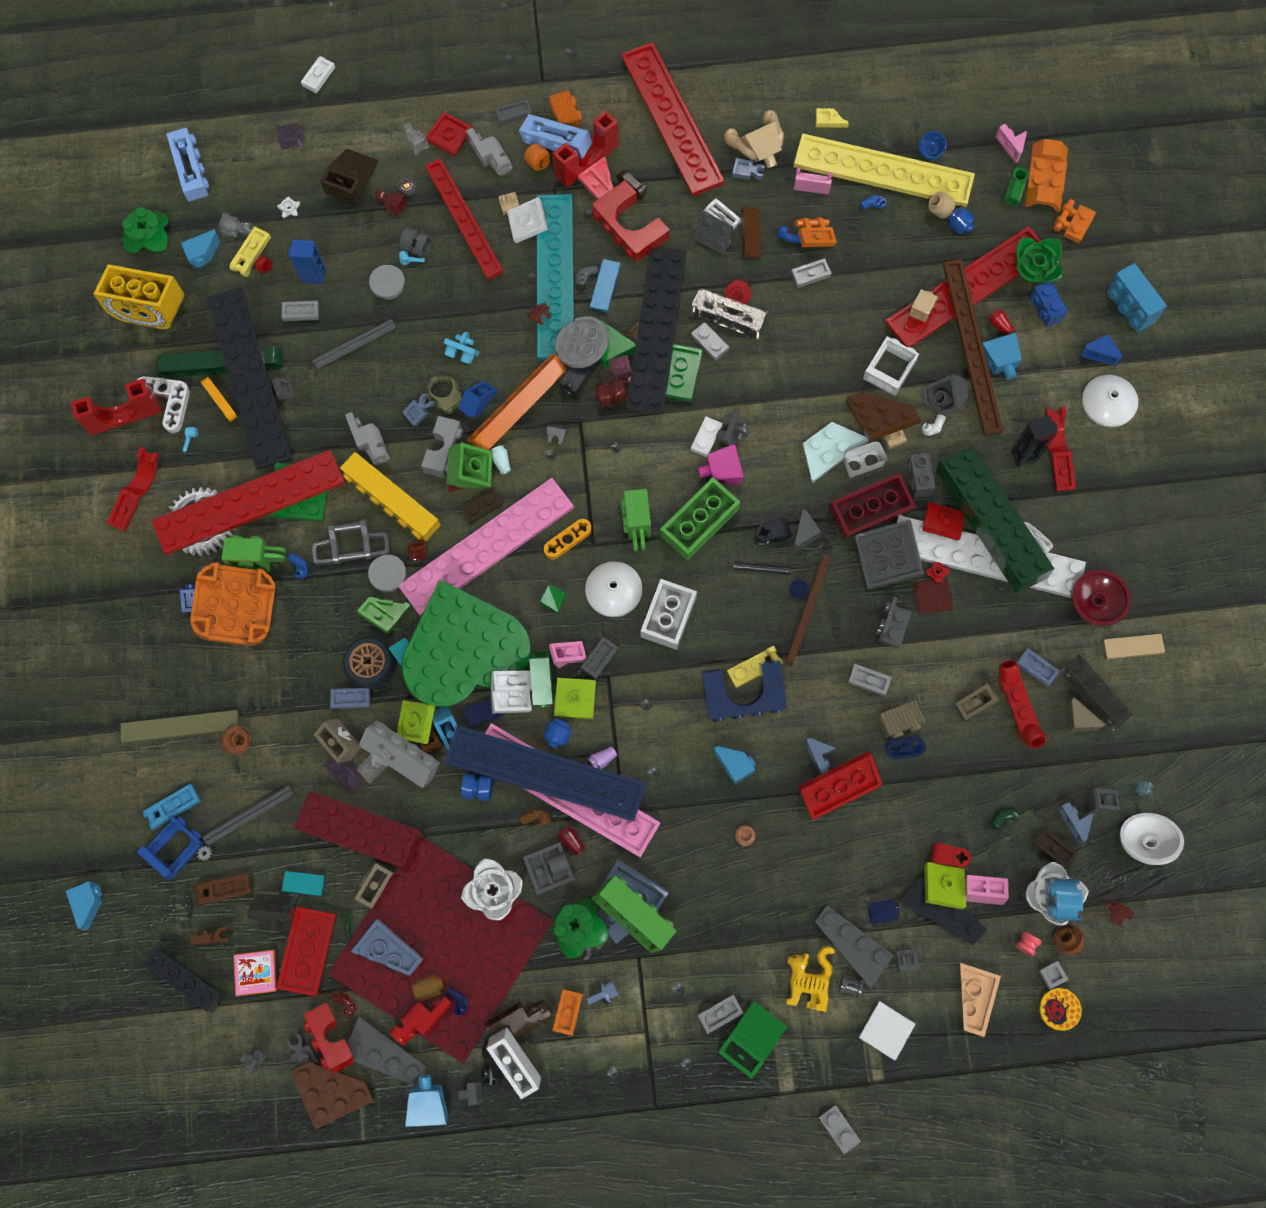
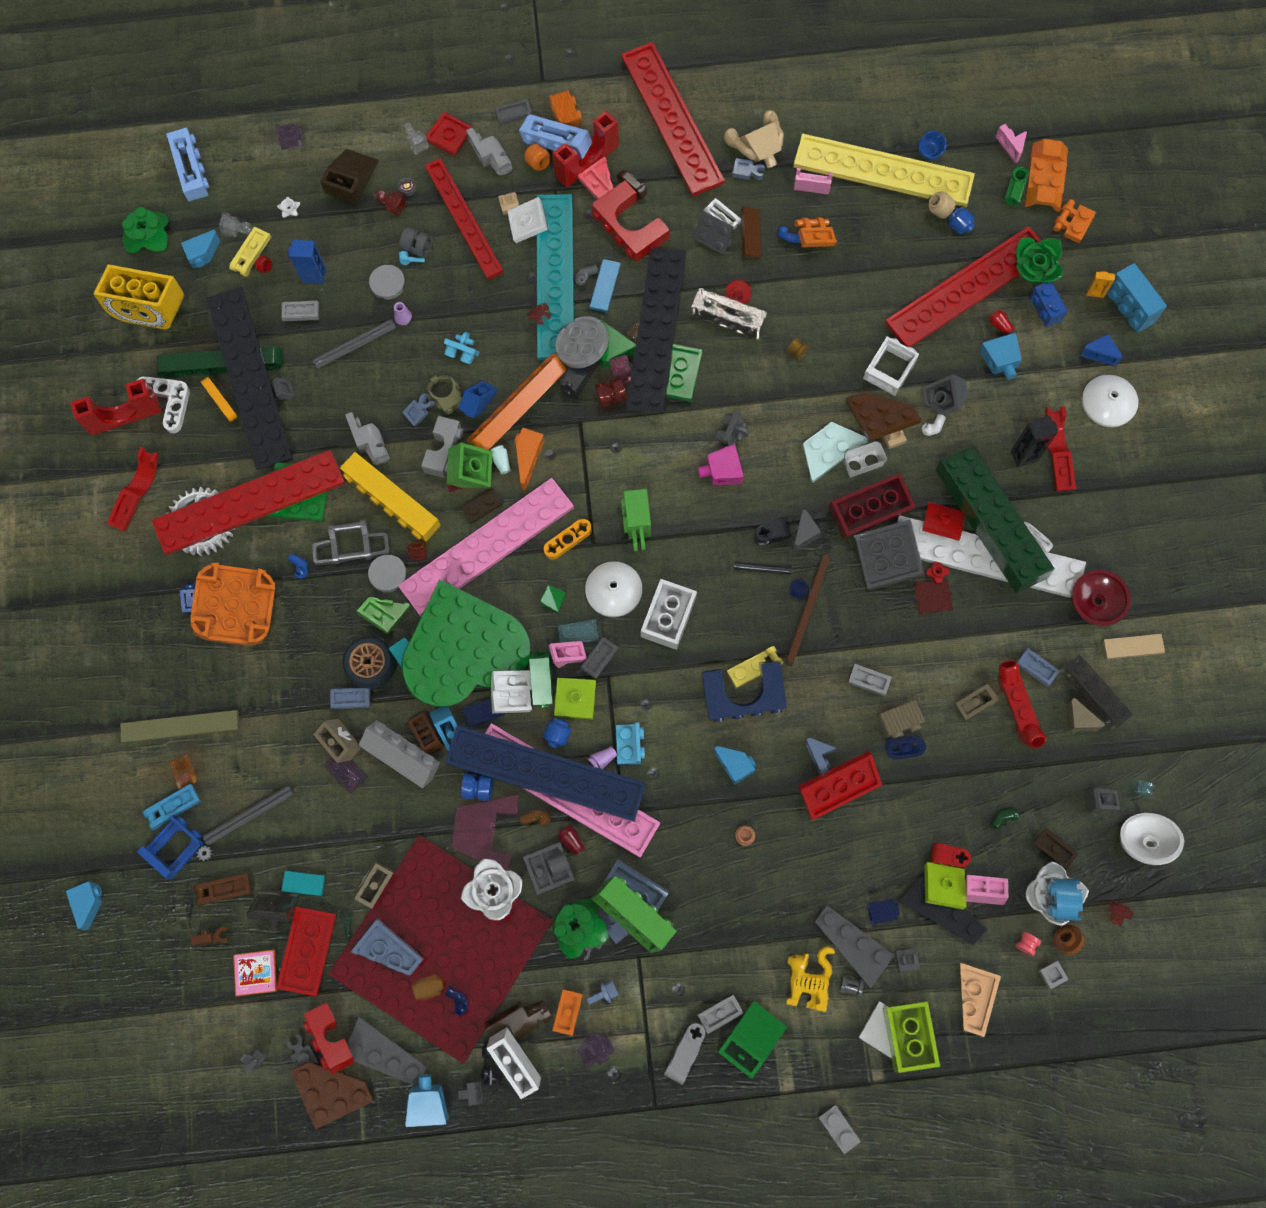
black brick [143,947,226,1012] -> none
medium azure hand [182,427,198,452] -> none
dark orange plate [221,725,251,755] -> none
bright green brick [222,535,286,572] -> none
dark red brick [294,791,423,871] -> none
white plate [301,56,335,93] -> none
clear red arm [331,991,357,1017] -> none
clear plate [357,744,395,784] -> none
red plate [389,997,454,1045] -> none
lime tile [396,700,435,744] -> none
dark grey tile [546,423,568,444] -> none
bright green brick [660,477,740,561] -> none
light grey plate [691,322,729,361] -> none
white plate [691,417,723,457] -> none
light grey plate [791,258,832,288] -> none
light yellow tile [816,108,849,128] -> none
blue arm [859,195,887,210] -> none
dark grey bracket [876,596,911,648] -> none
dark grey brick [907,453,935,498] -> none
tan brick [909,289,938,323] -> none
reddish brown plate [943,259,1003,436] -> none
tile [1039,988,1082,1031] -> none
sand blue slope [1057,802,1093,844] -> none
none -> clear orange brick [168,754,197,789]
none -> lavender cone [394,302,412,325]
none -> clear pink wing [451,795,519,871]
none -> orange slope [514,428,545,491]
none -> clear light blue plate [558,619,599,643]
none -> clear purple brick [577,1032,615,1068]
none -> medium azure bracket [616,722,645,765]
none -> light grey piece [664,1023,705,1085]
none -> pearl gold wheel [786,337,809,361]
none -> lime brick [883,1002,940,1073]
none -> light orange plate [1086,271,1115,298]

